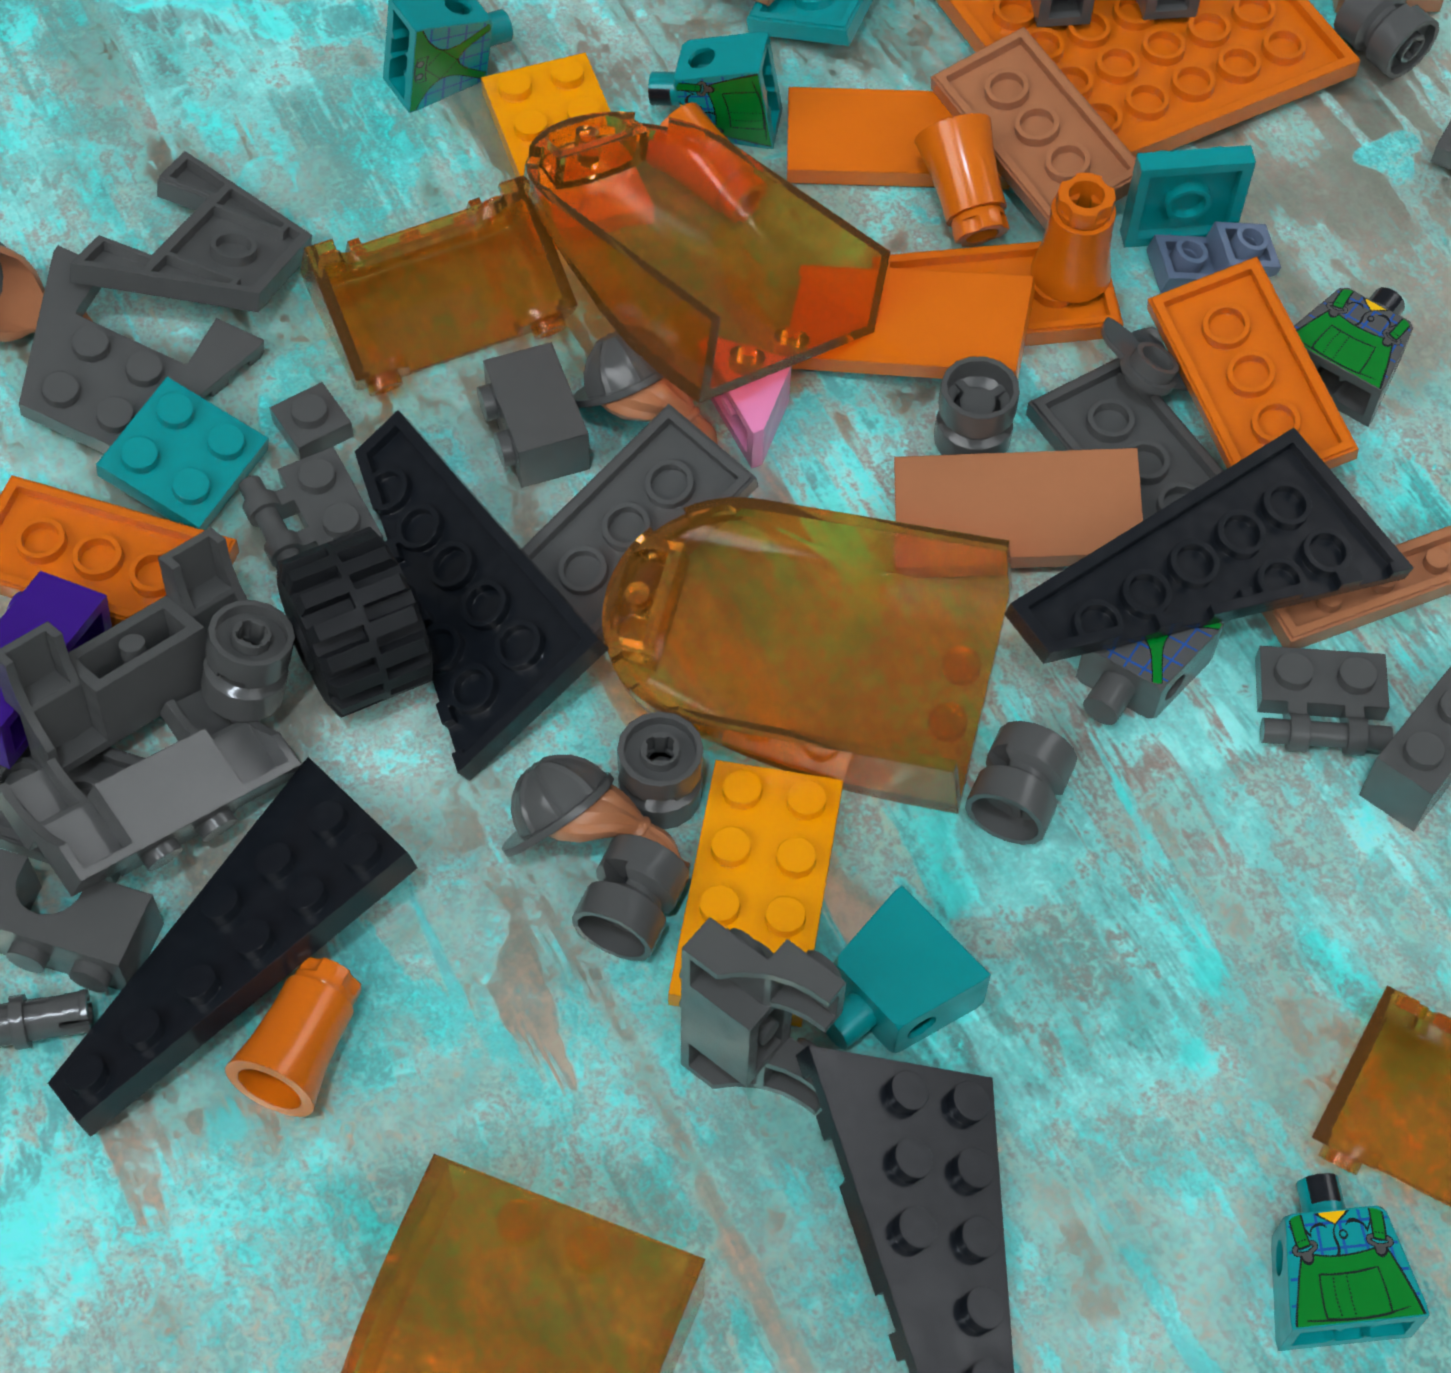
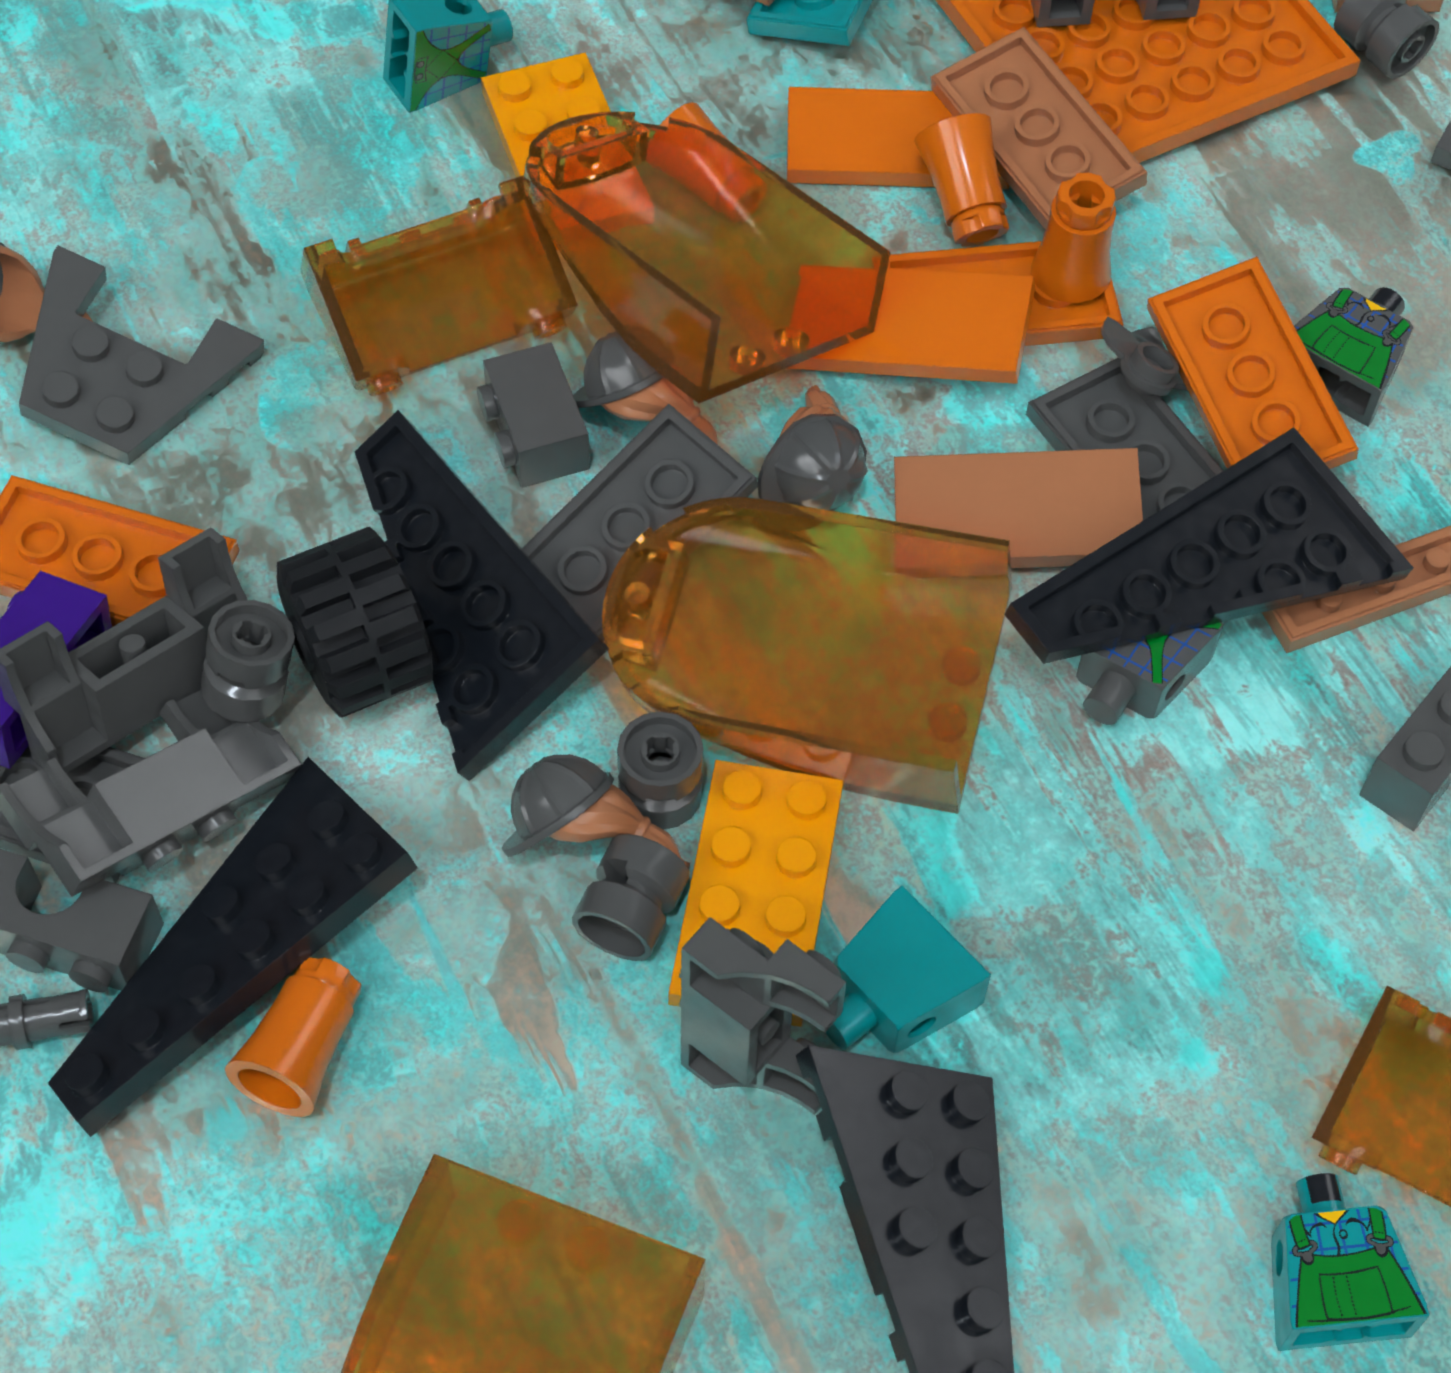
dark grey wing [70,151,312,312] -> none
teal plate [96,377,269,530] -> none
dark grey plate [239,447,383,568] -> none
dark grey plate [270,382,354,460] -> none
teal torso [648,32,783,149] -> none
bright pink slope [701,342,792,469] -> none
dark grey wheel [934,357,1020,455] -> none
dark grey wheel [965,721,1077,845] -> none
teal plate [1120,145,1256,248] -> none
sand blue slope [1146,222,1281,293] -> none
dark grey plate [1255,646,1393,756] -> none
none -> dark grey piece [757,385,868,525]

